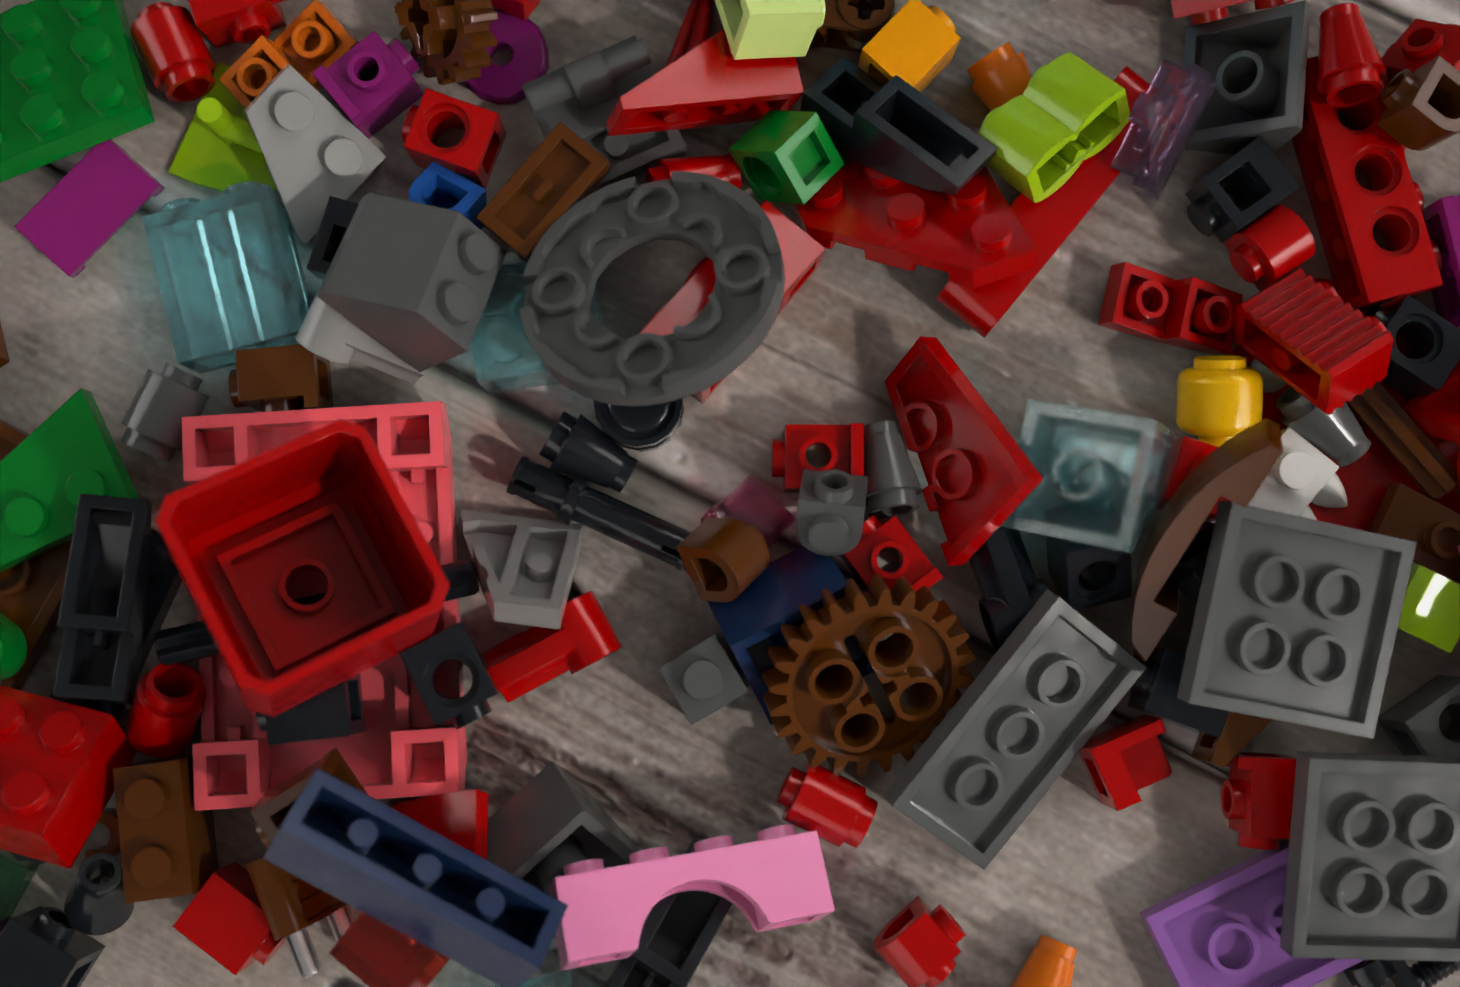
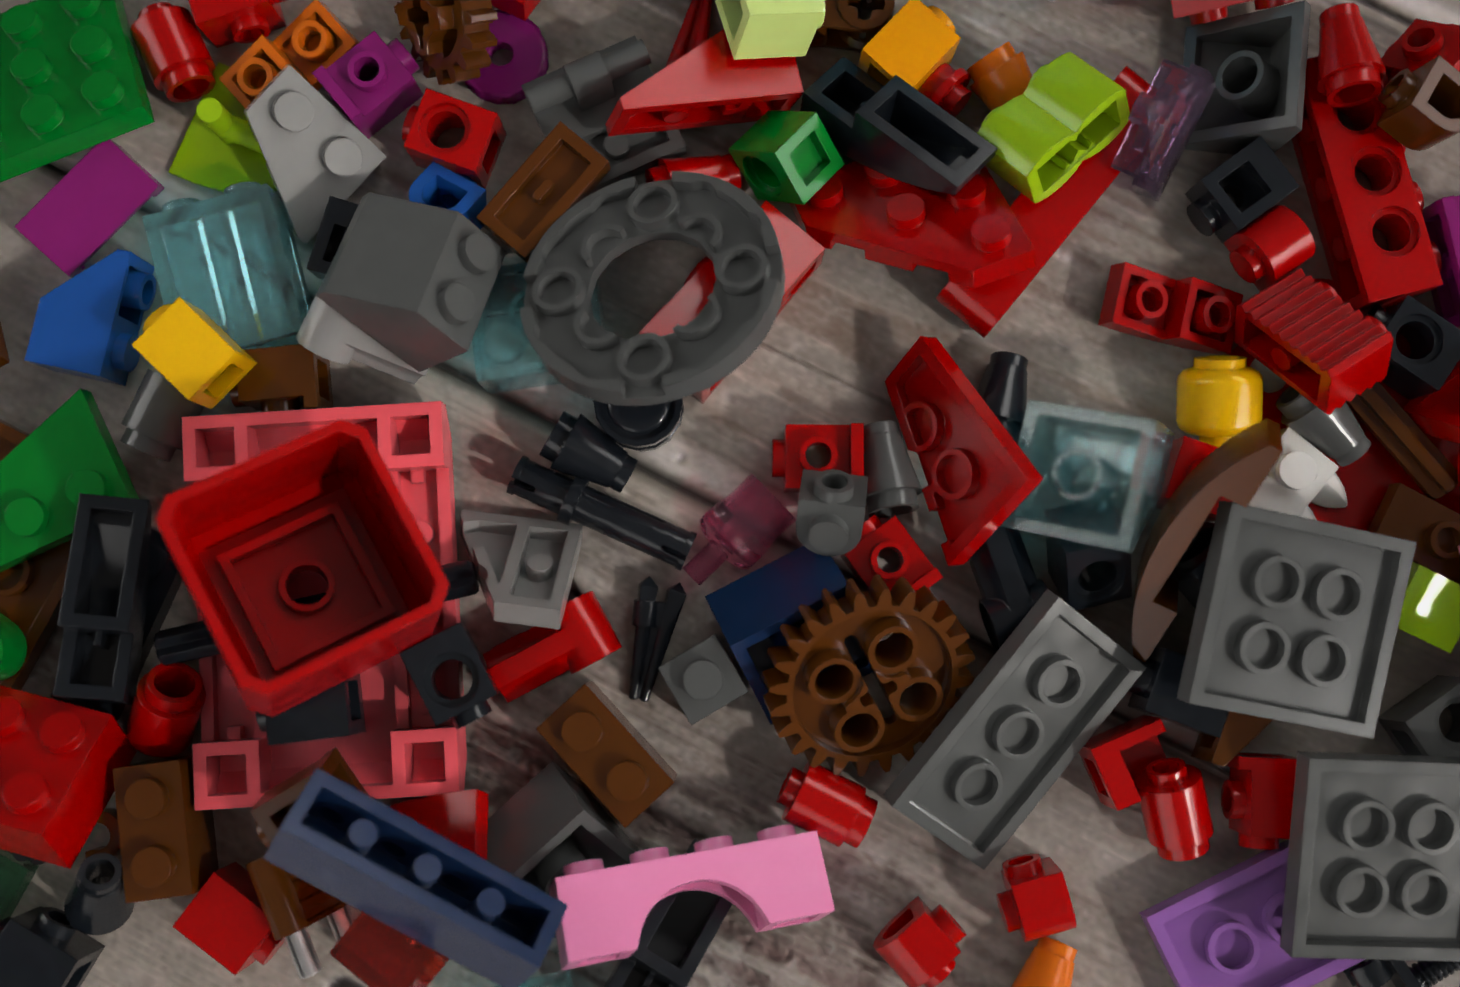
reddish brown plate [676,518,770,602] -> none
none -> blue slope [24,249,156,386]
none -> yellow brick [131,297,257,410]
none -> reddish brown brick [536,681,677,828]
none -> black piece [629,576,686,702]
none -> red plate [919,63,972,117]
none -> black cone [977,351,1028,444]
none -> red plate [996,853,1077,942]
none -> red brick [1135,757,1214,862]

